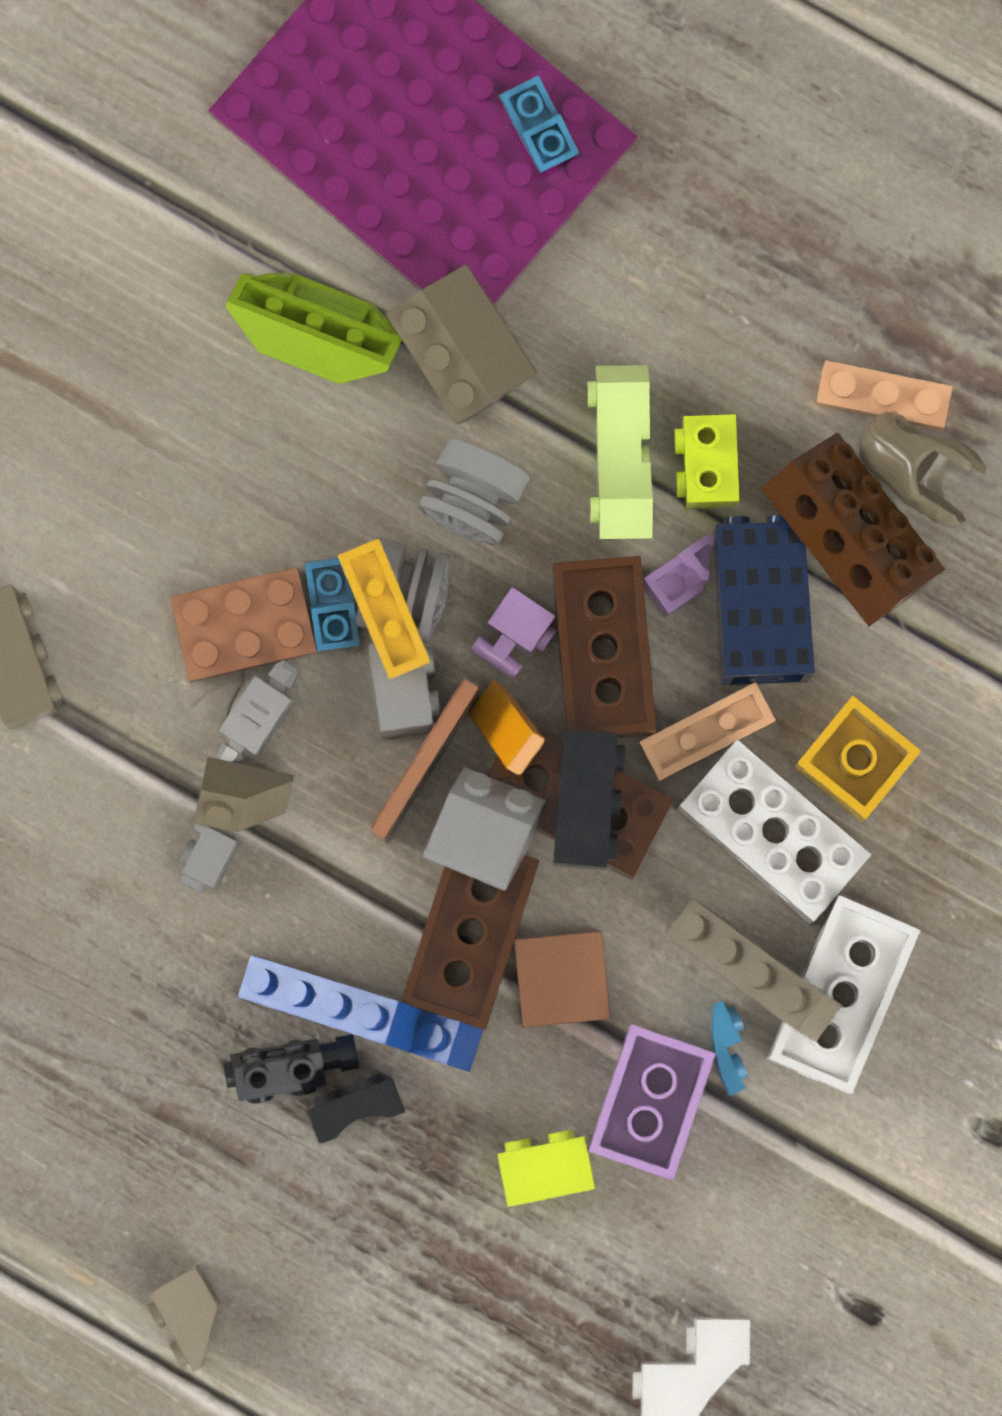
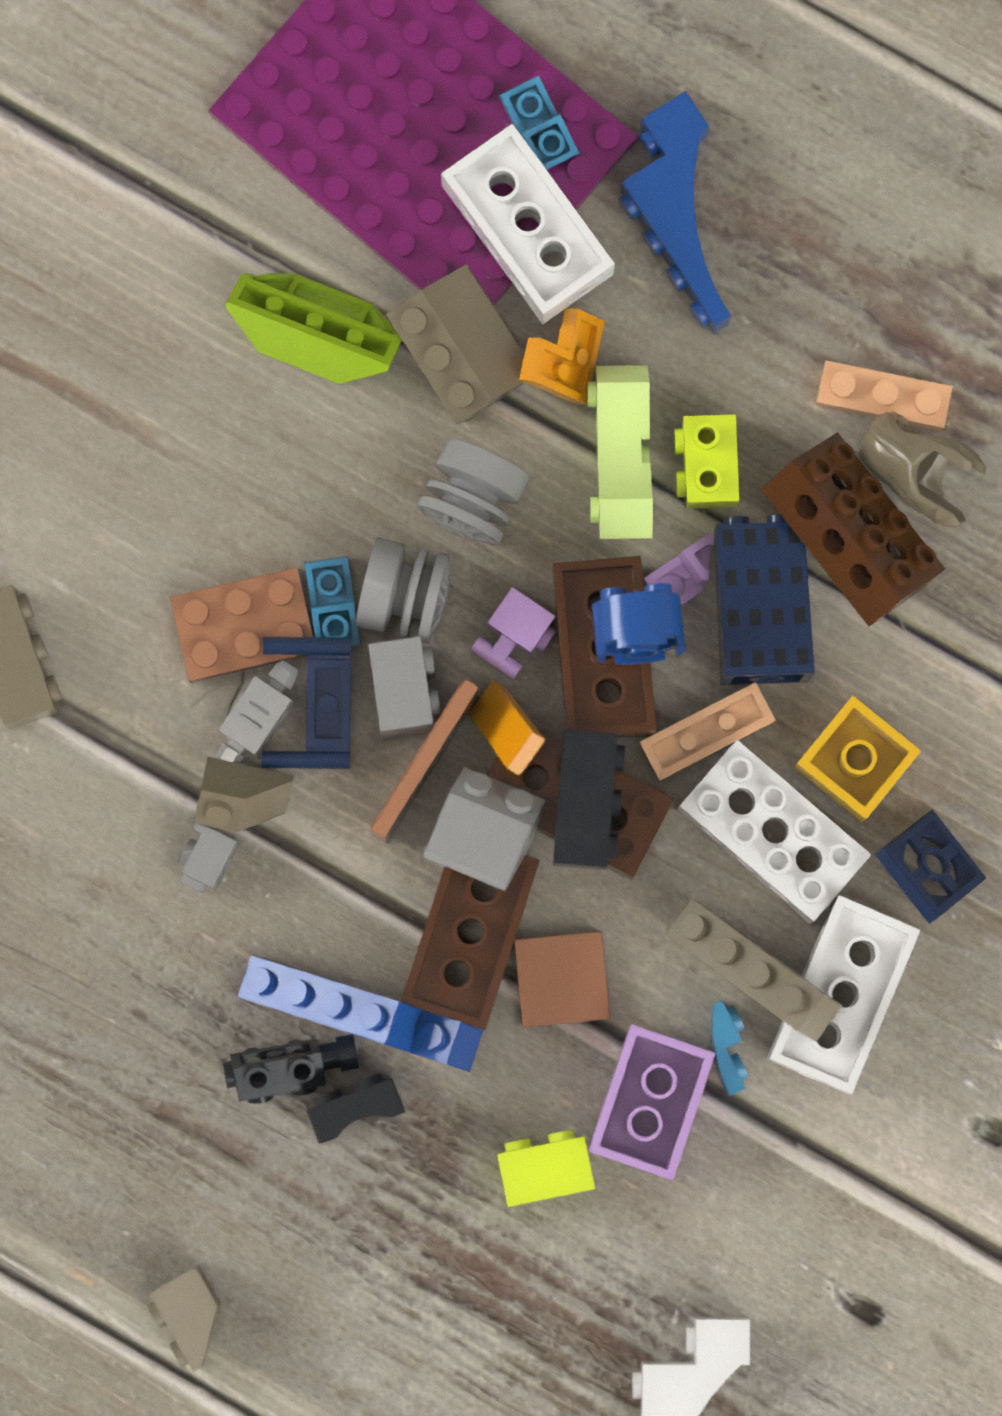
yellow plate [338,538,431,680] -> none
none -> dark blue plate [262,637,351,769]
none -> white brick [441,124,615,324]
none -> light orange plate [519,308,605,404]
none -> blue brick [592,583,686,665]
none -> blue arch [619,91,731,334]
none -> dark blue piece [875,809,986,924]

